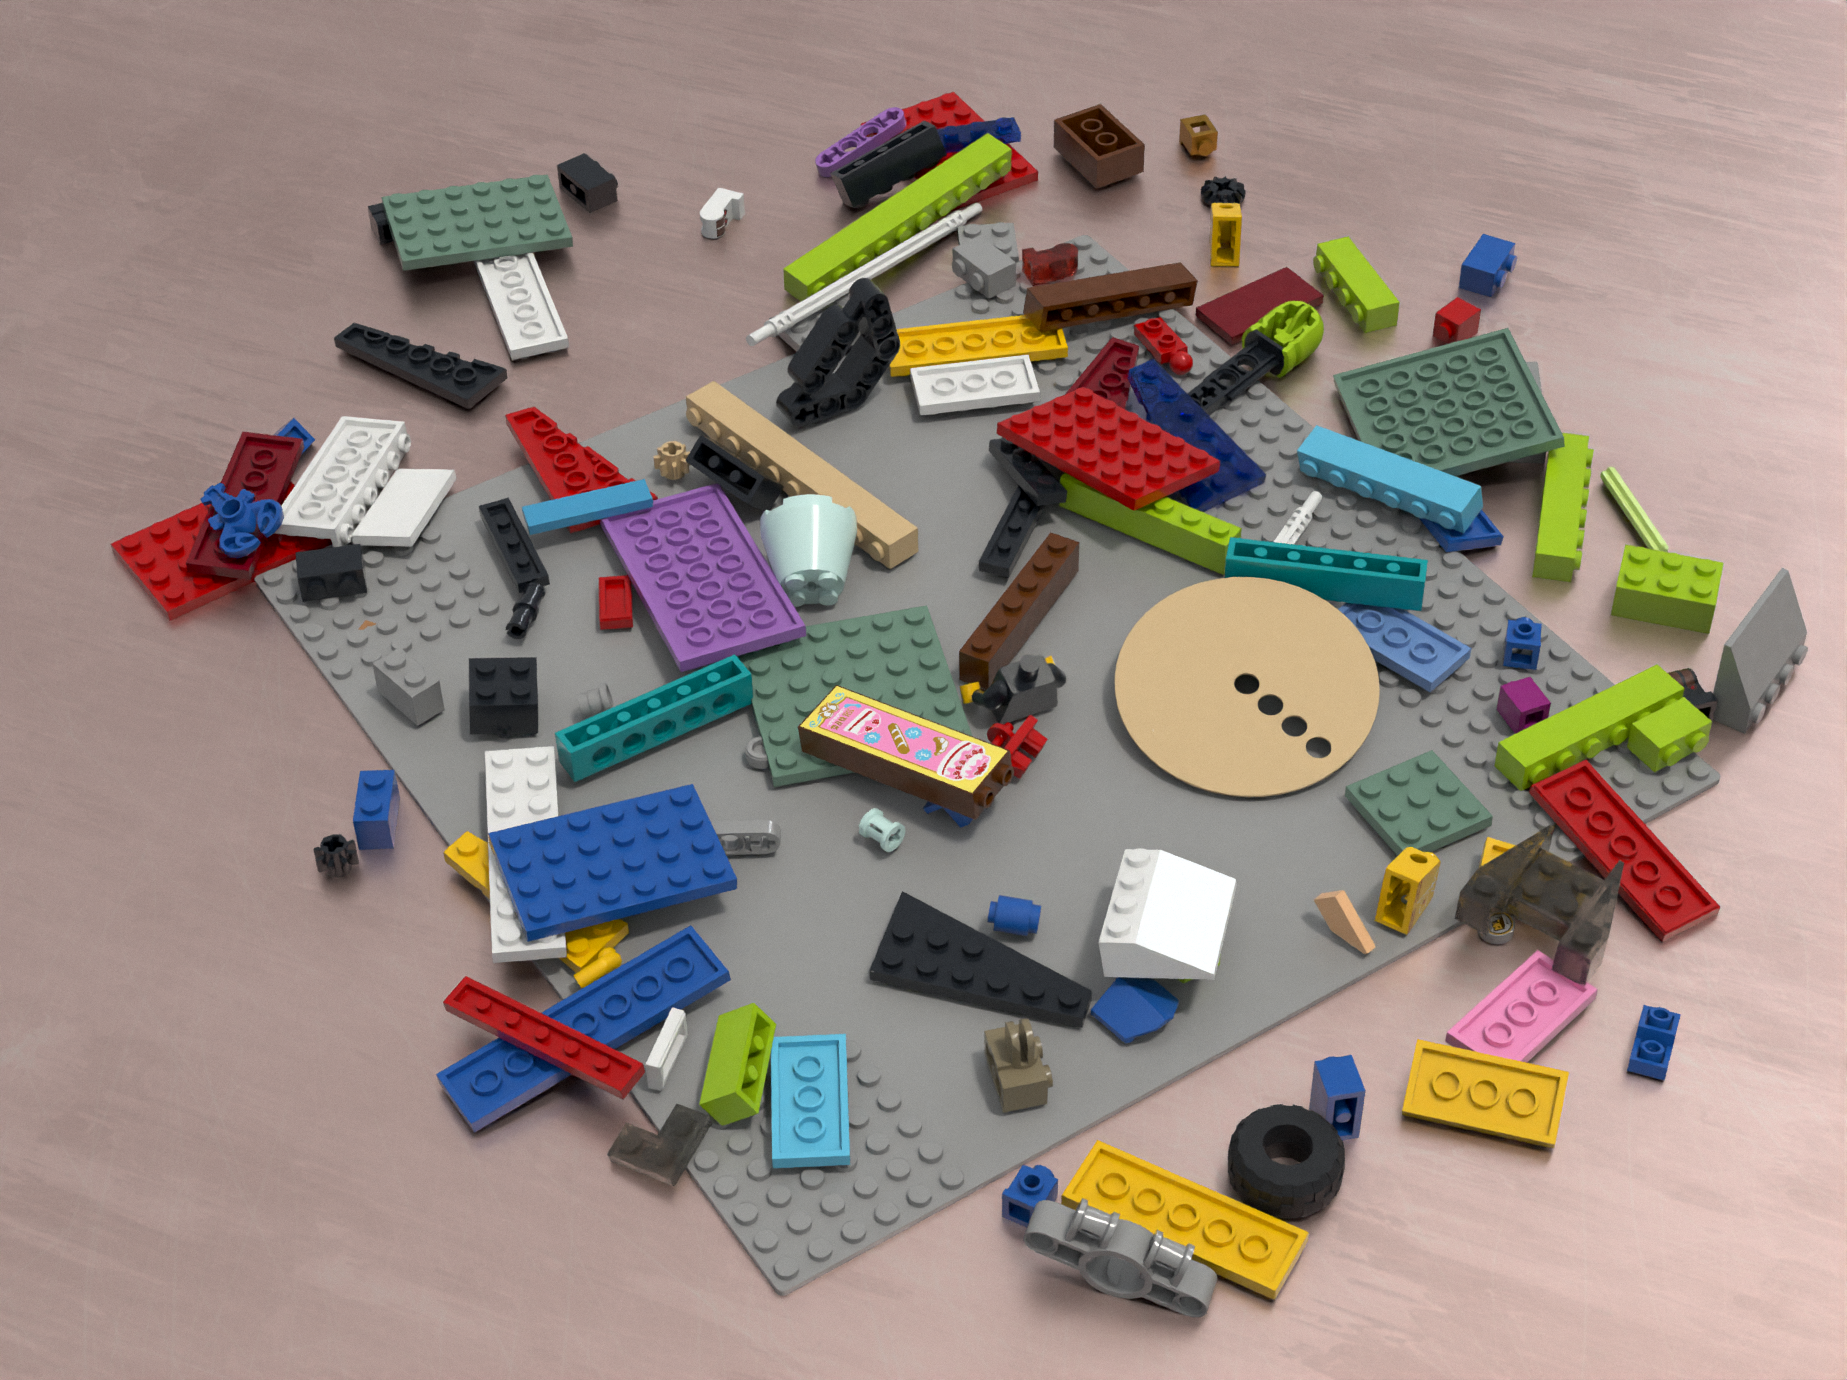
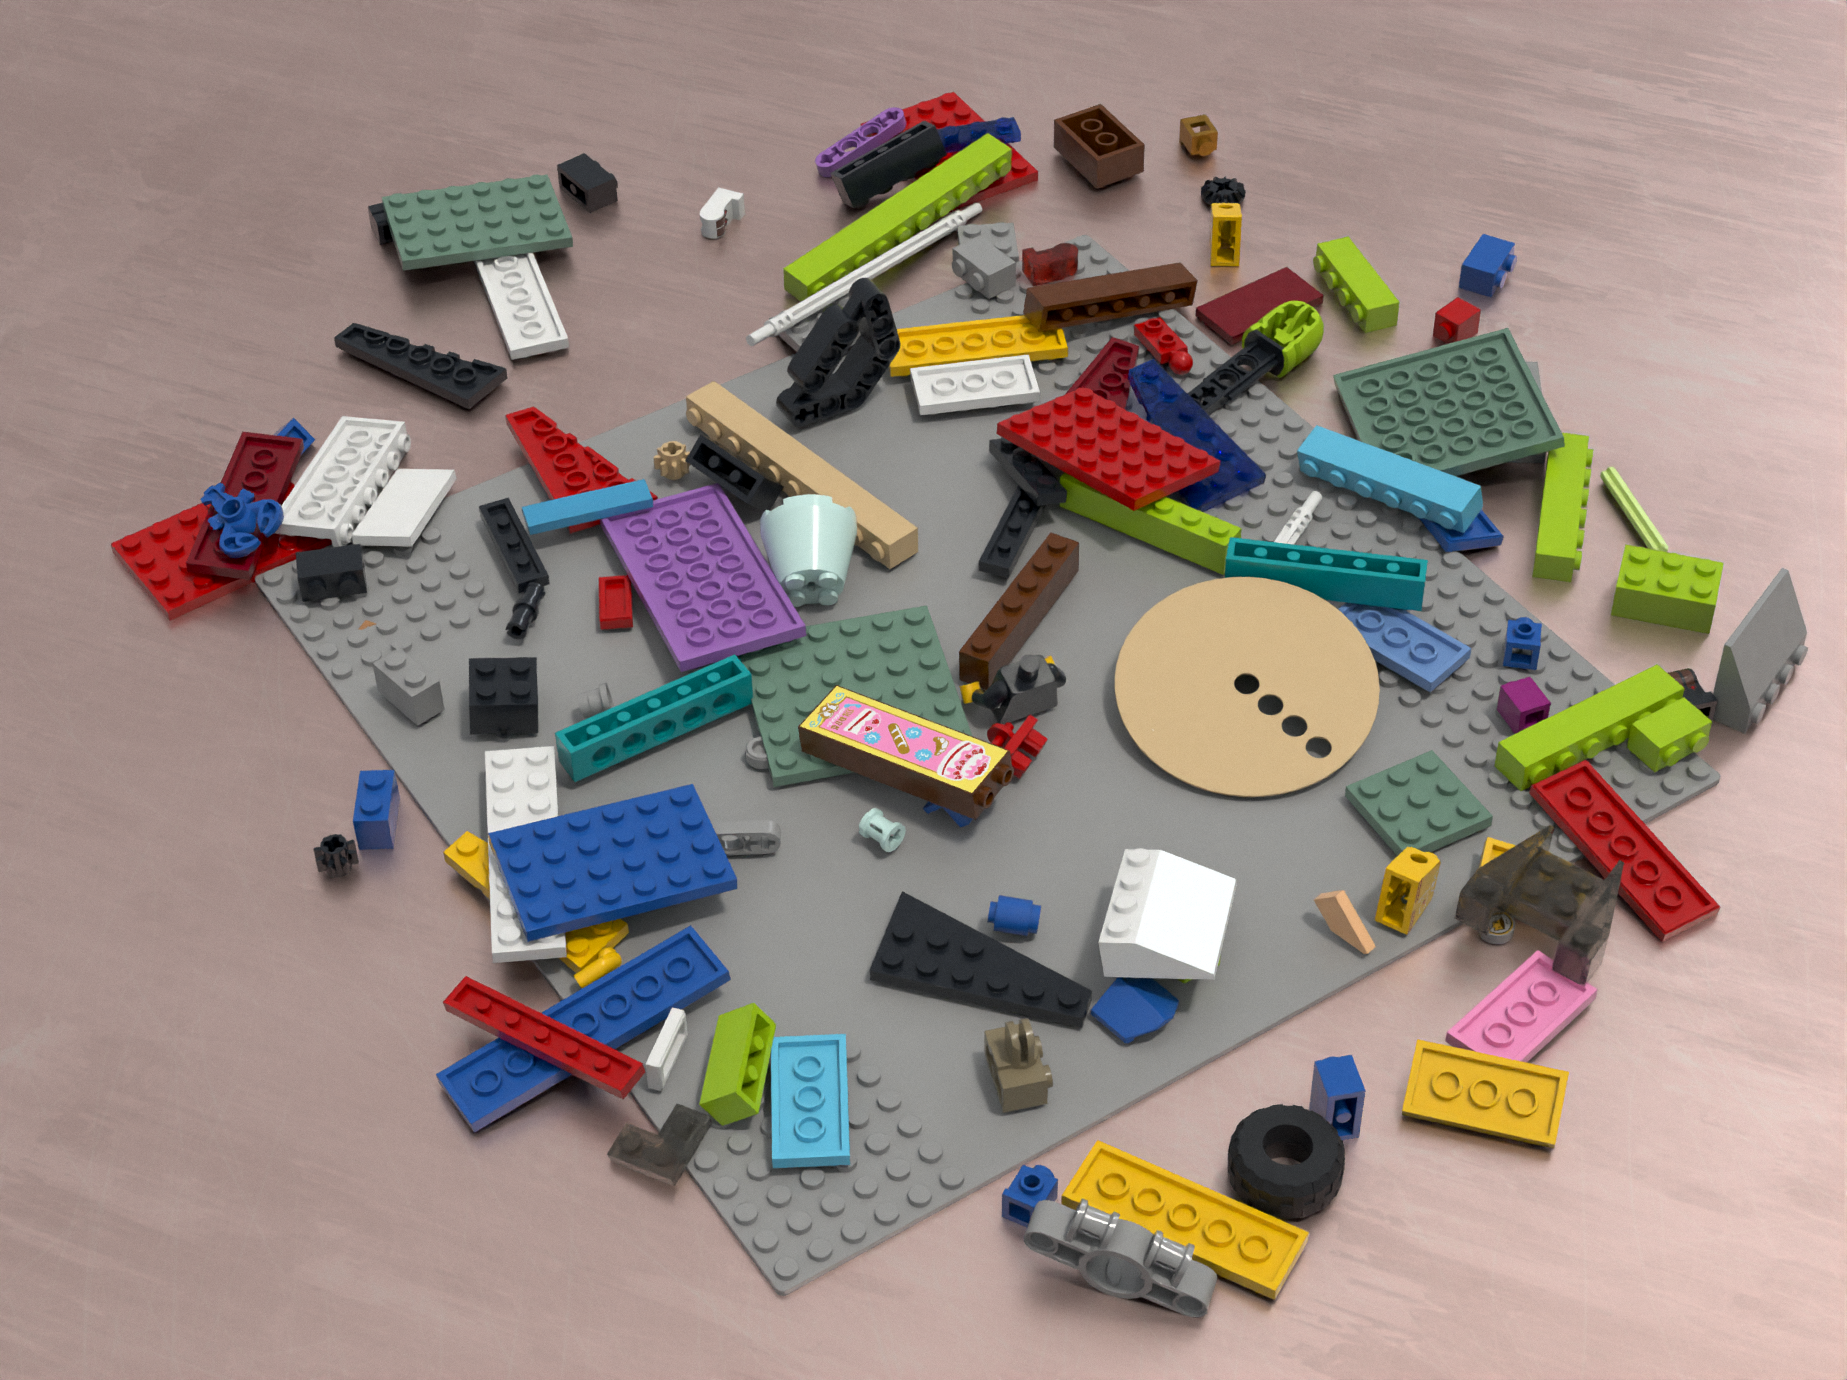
blue slope [1627,1005,1681,1081] -> none

